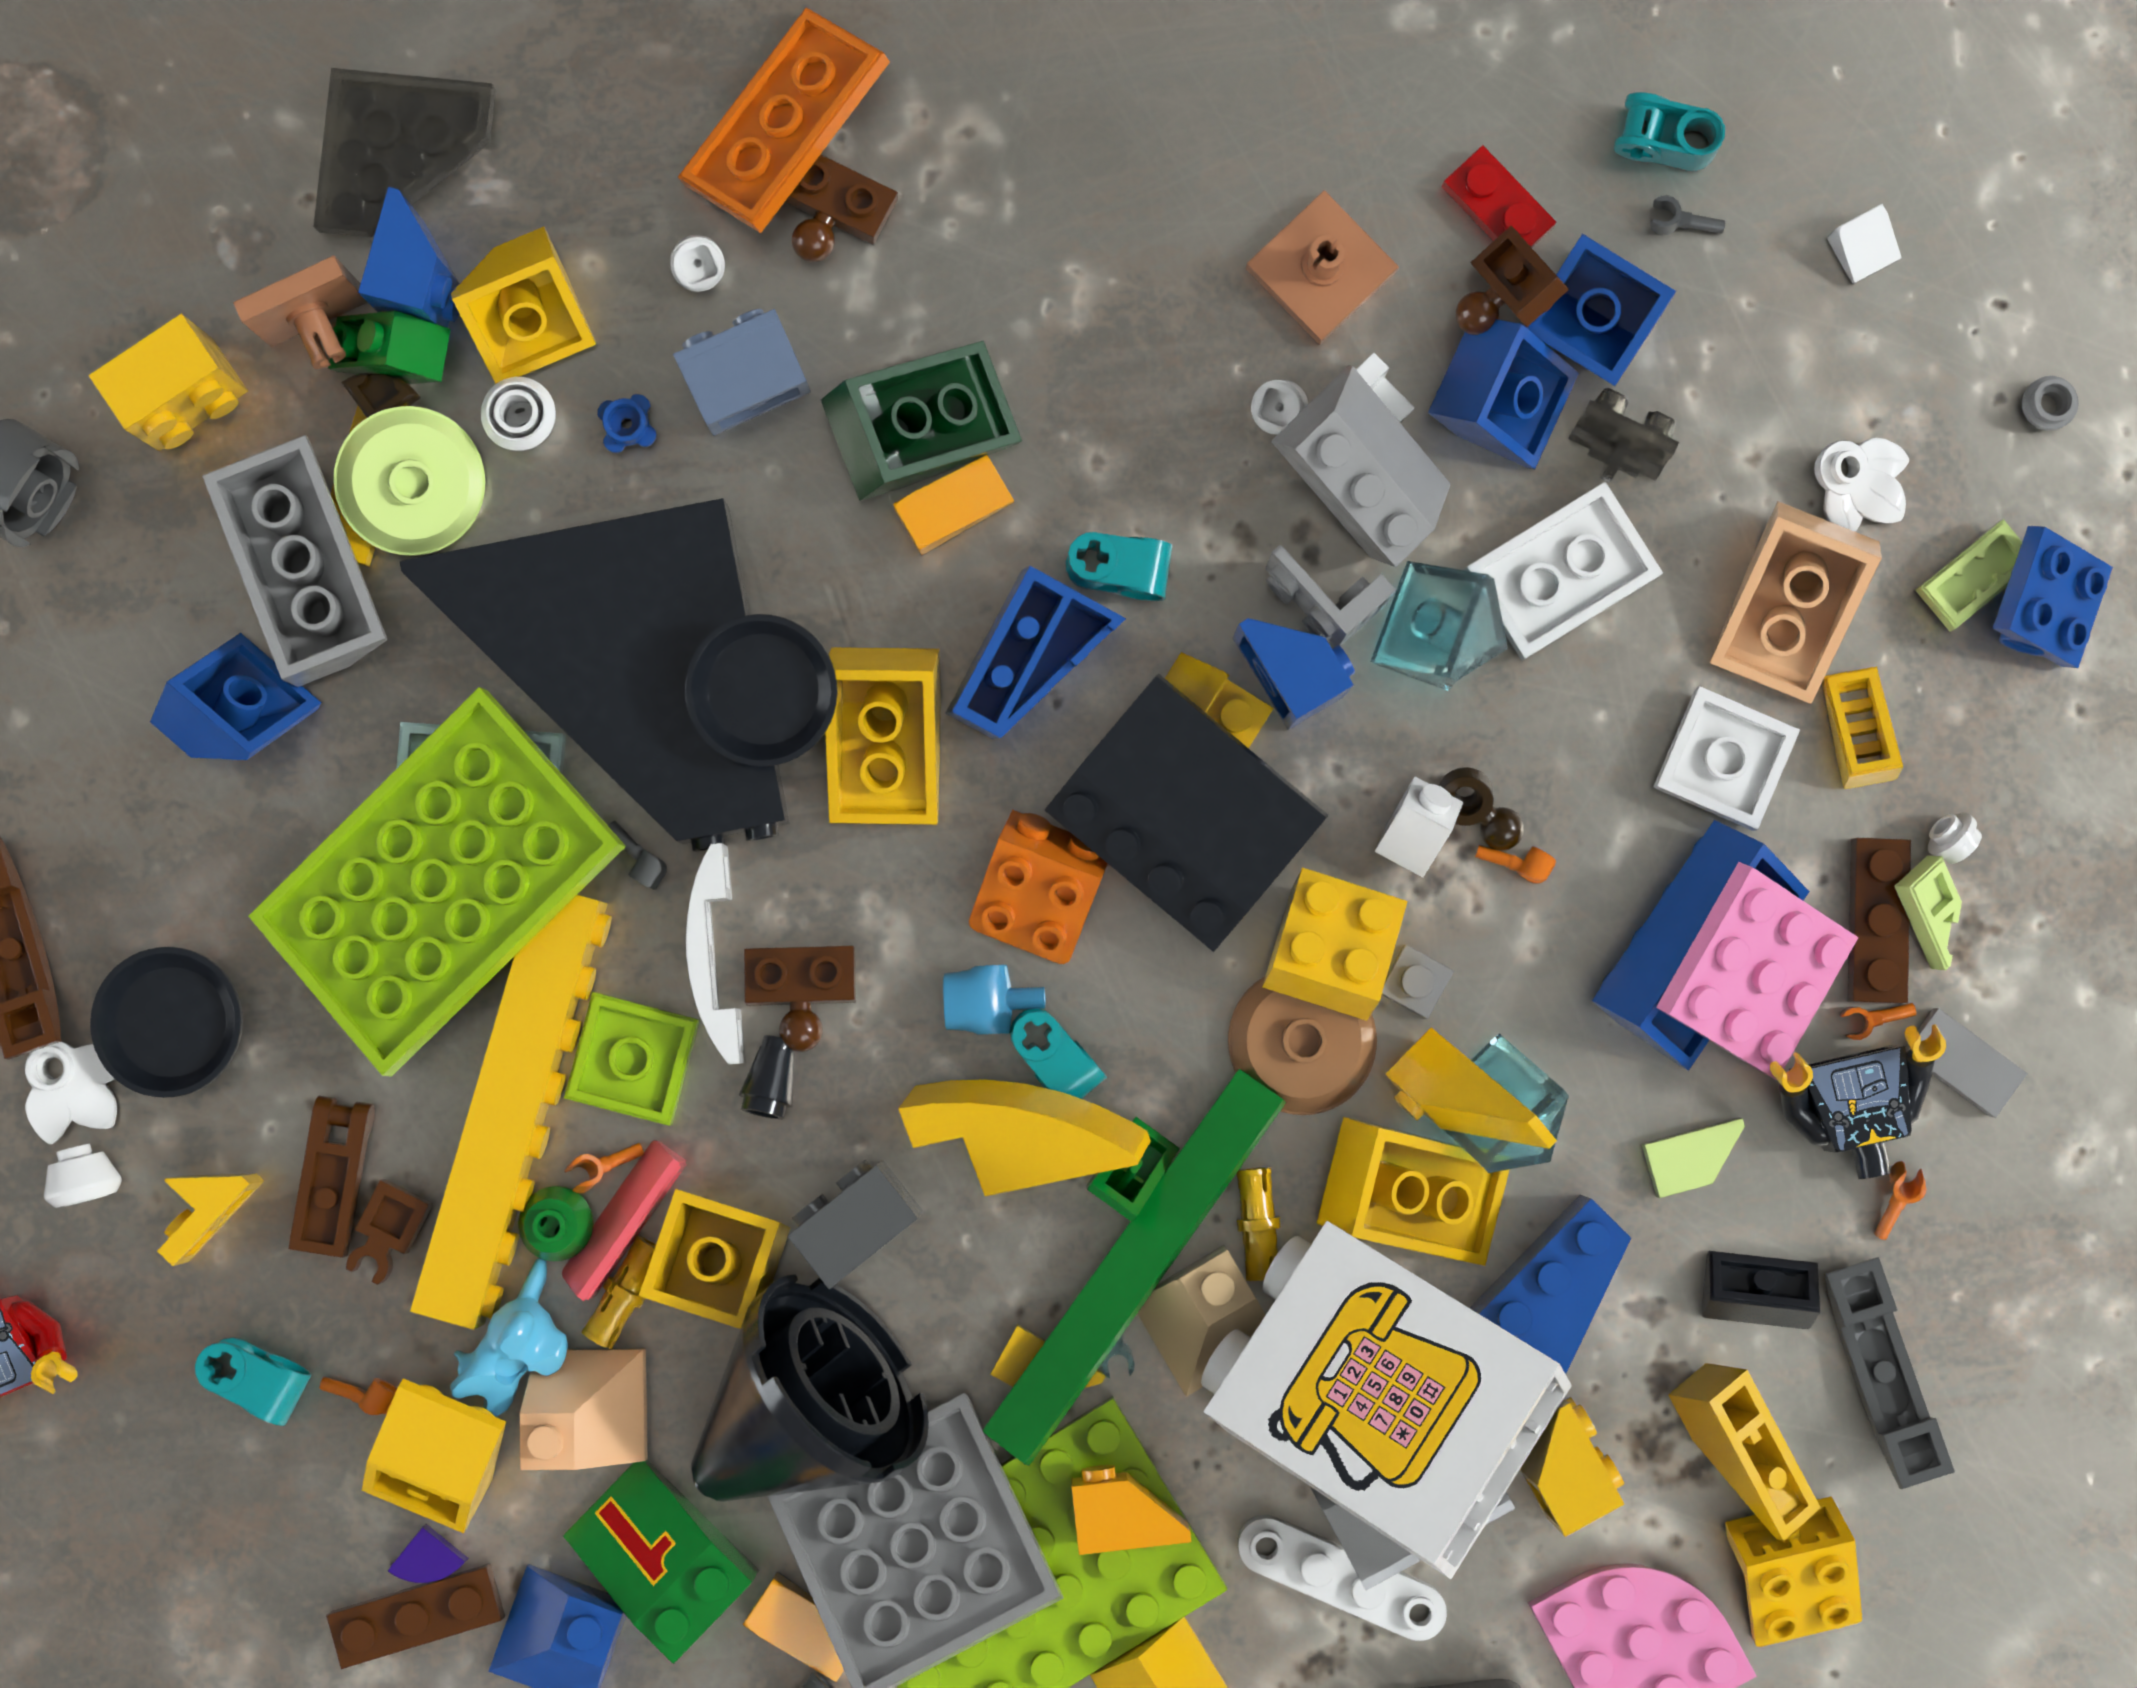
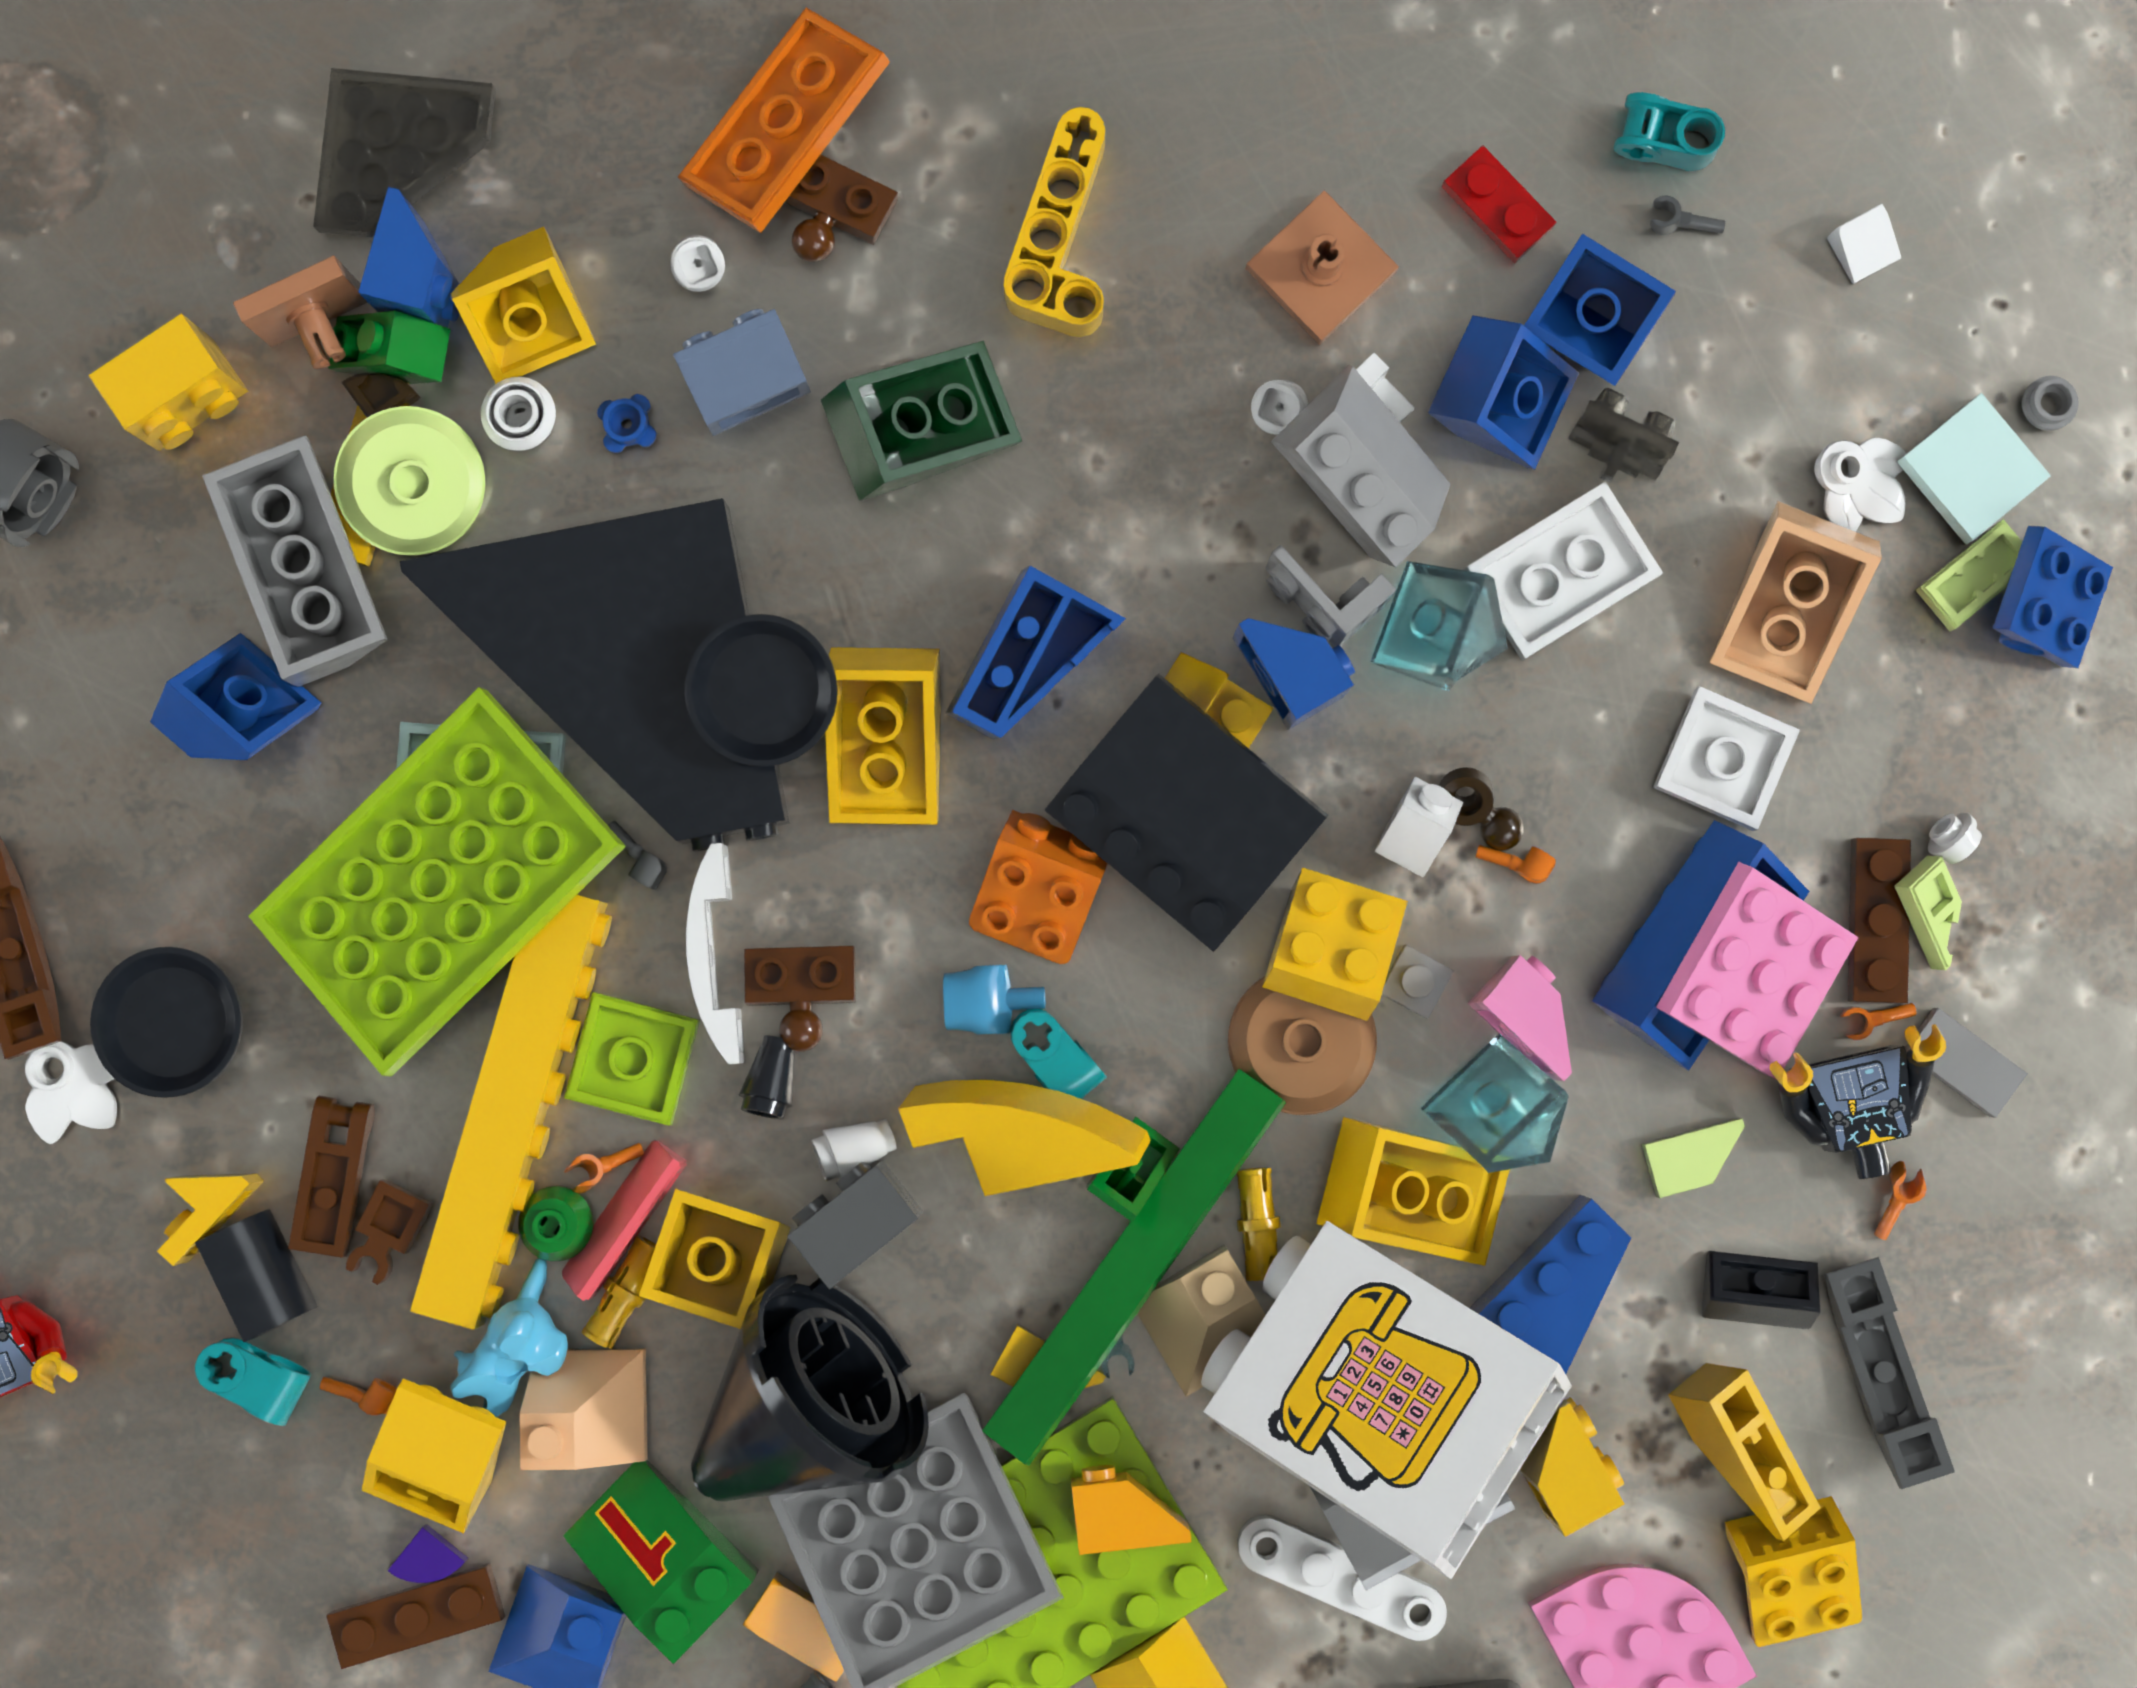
white cone [44,1143,122,1208] -> none
light orange slope [893,455,1014,556] -> none
teal piece [1065,532,1173,601] -> none
yellow slope [1385,1027,1557,1149] -> none
reddish brown plate [1455,225,1569,335] -> none
yellow slope [1822,666,1903,789] -> none
none -> black brick [195,1209,318,1342]
none -> white cone [811,1118,897,1181]
none -> yellow beam [1003,107,1105,337]
none -> bright pink slope [1468,955,1572,1081]
none -> light aqua tile [1897,393,2051,545]

